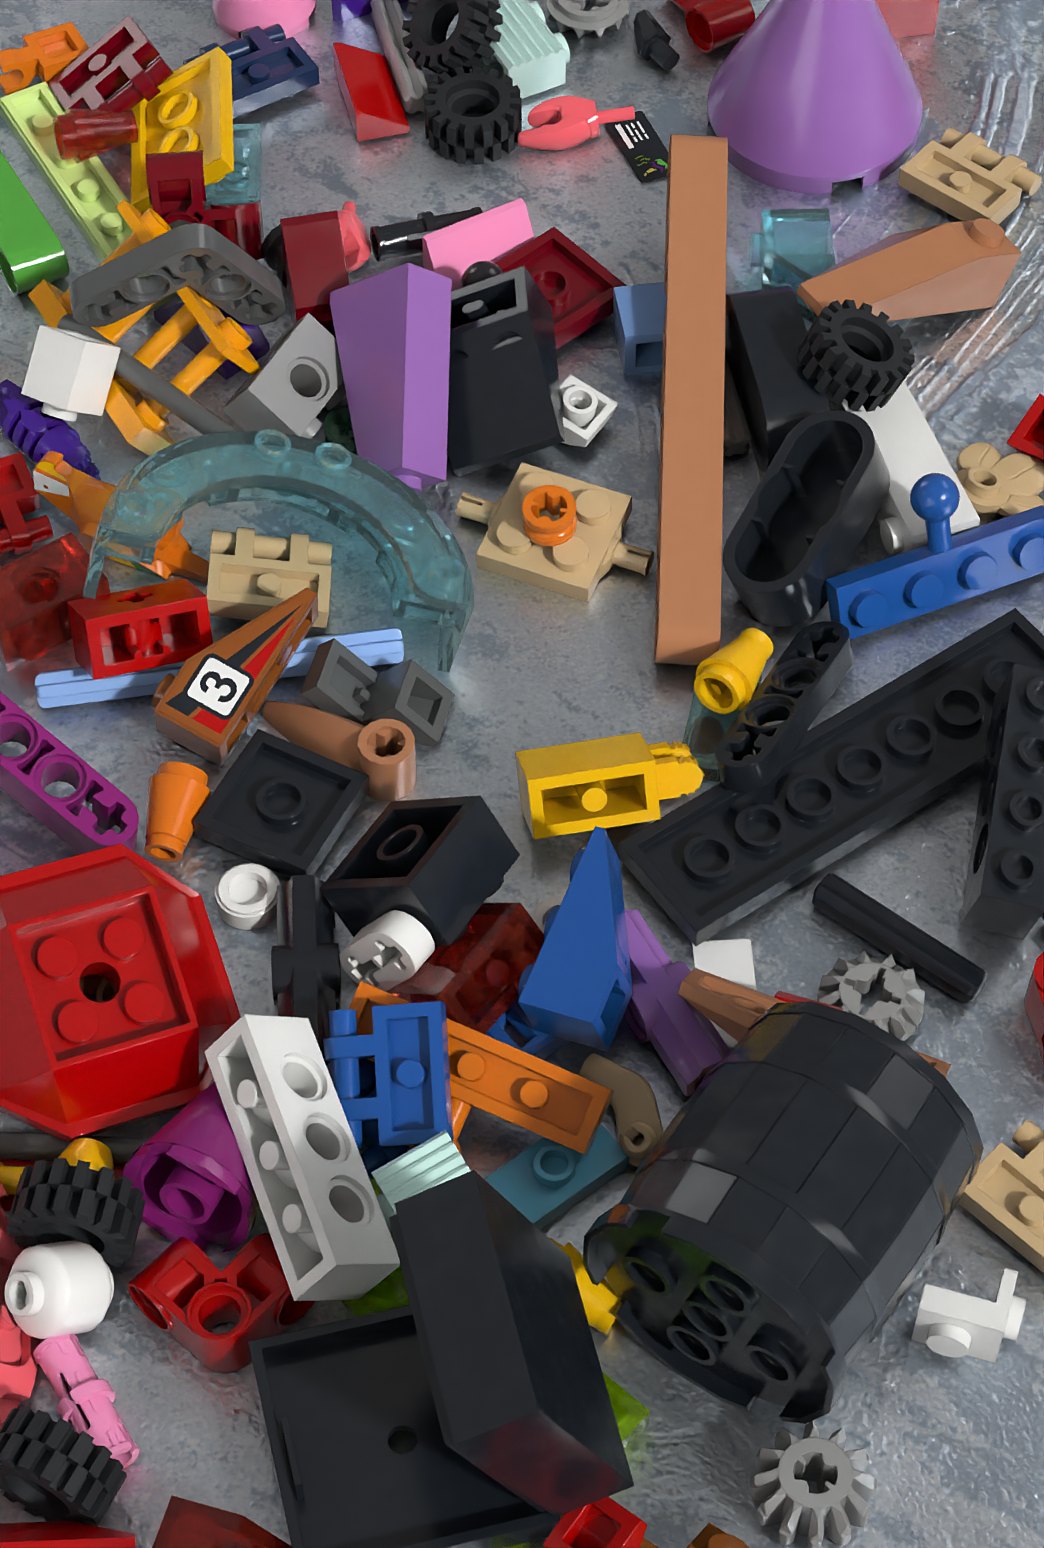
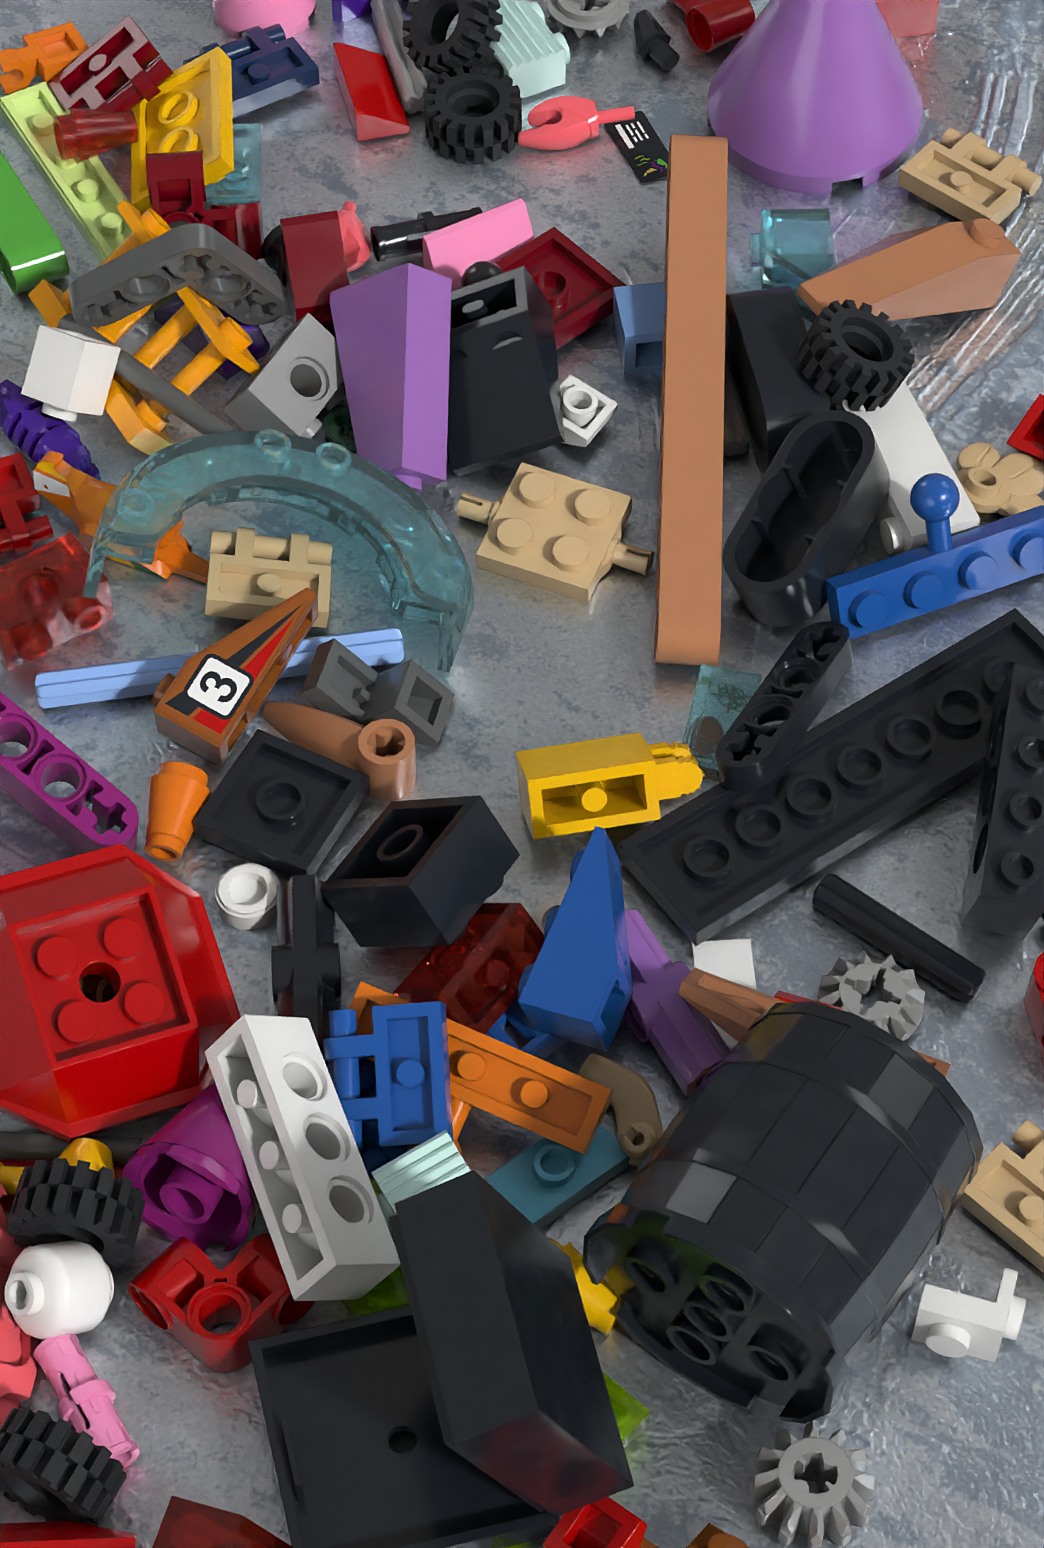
red brick [67,578,213,680] -> none
white beam [339,910,435,991] -> none
orange bush [522,485,577,546] -> none
yellow cone [694,628,773,714] -> none

